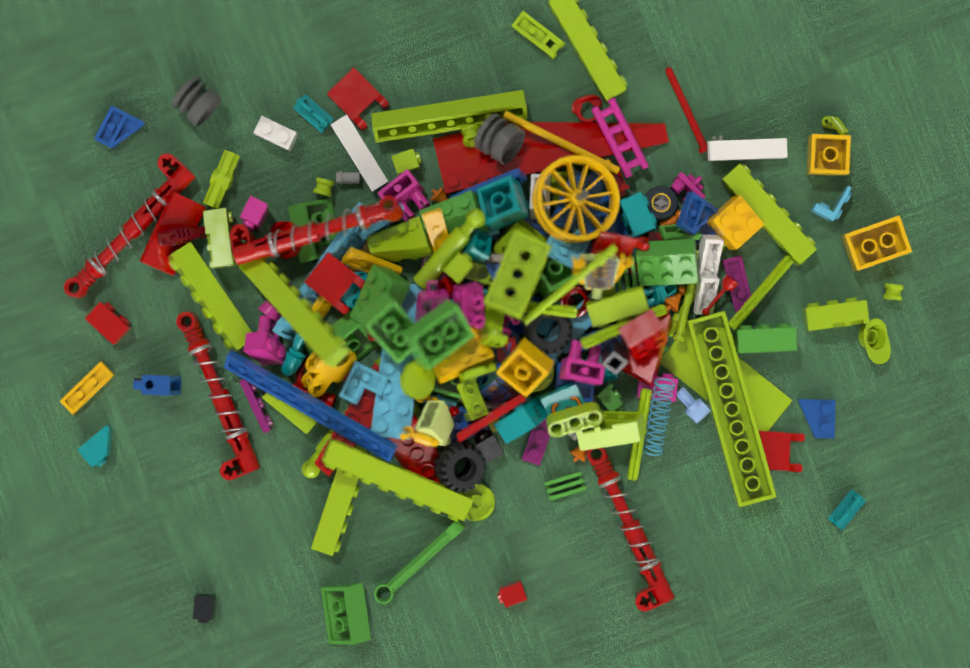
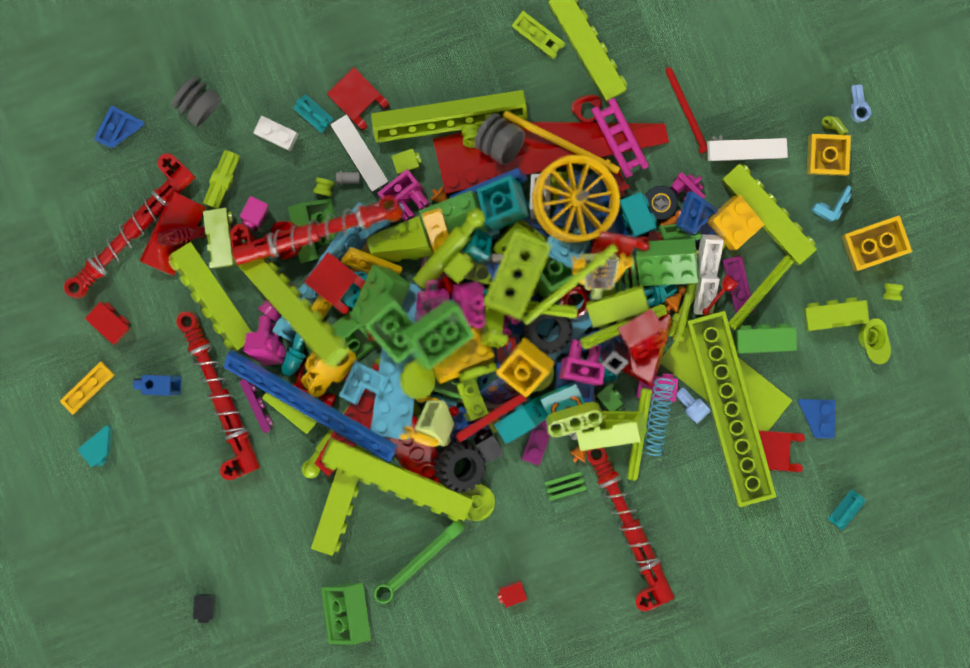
none -> light blue axle [850,84,871,123]

